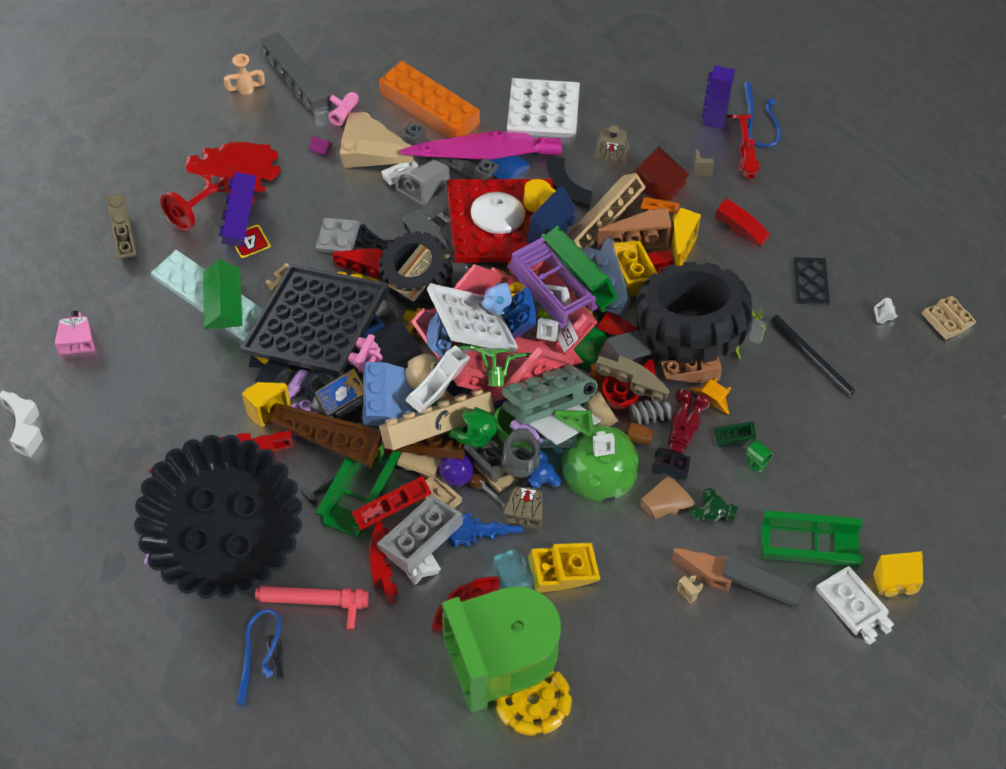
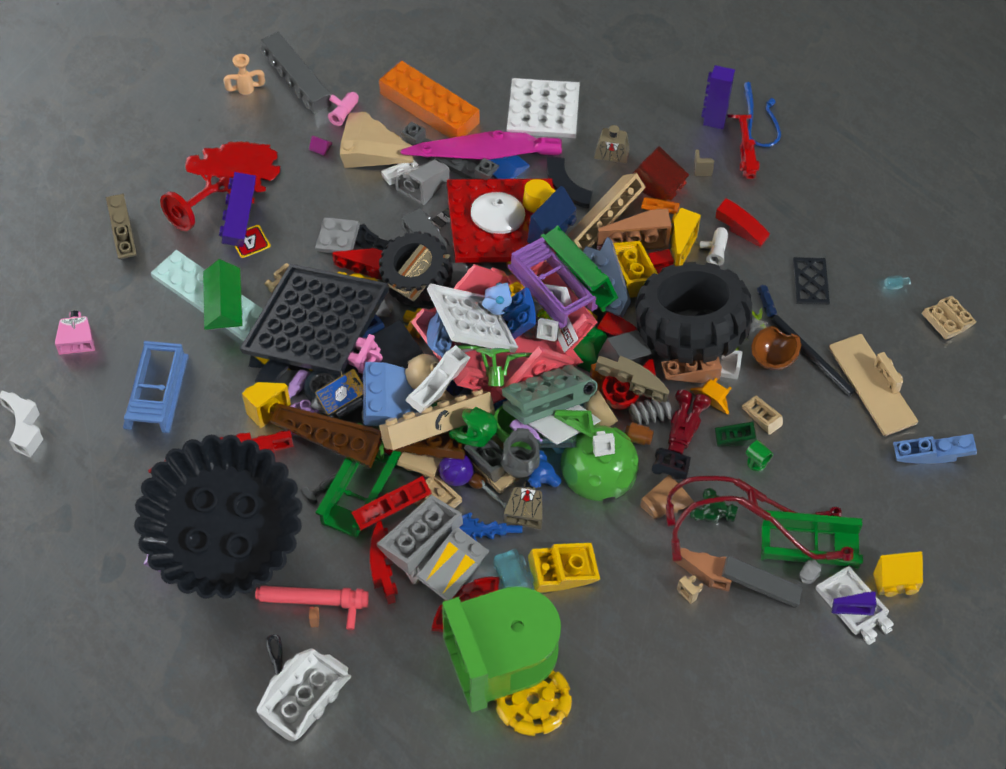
blue piece [236,609,282,706] -> none
white tile [873,297,898,324] -> none
none -> medium blue piece [123,341,188,433]
none -> white slope [256,648,351,741]
none -> nougat tile [309,606,319,627]
none -> light grey slope [416,527,489,601]
none -> dark red bar [666,476,853,562]
none -> white piece [700,227,728,266]
none -> white panel [721,350,742,379]
none -> tan slope [742,395,783,435]
none -> dark orange cylinder [751,326,801,370]
none -> dark blue axle [757,285,777,318]
none -> light grey arm [799,559,822,584]
none -> tan bracket [829,334,918,436]
none -> dark purple slope [831,591,877,615]
none -> clear light blue cylinder [884,275,911,290]
none -> medium blue slope [893,434,977,464]

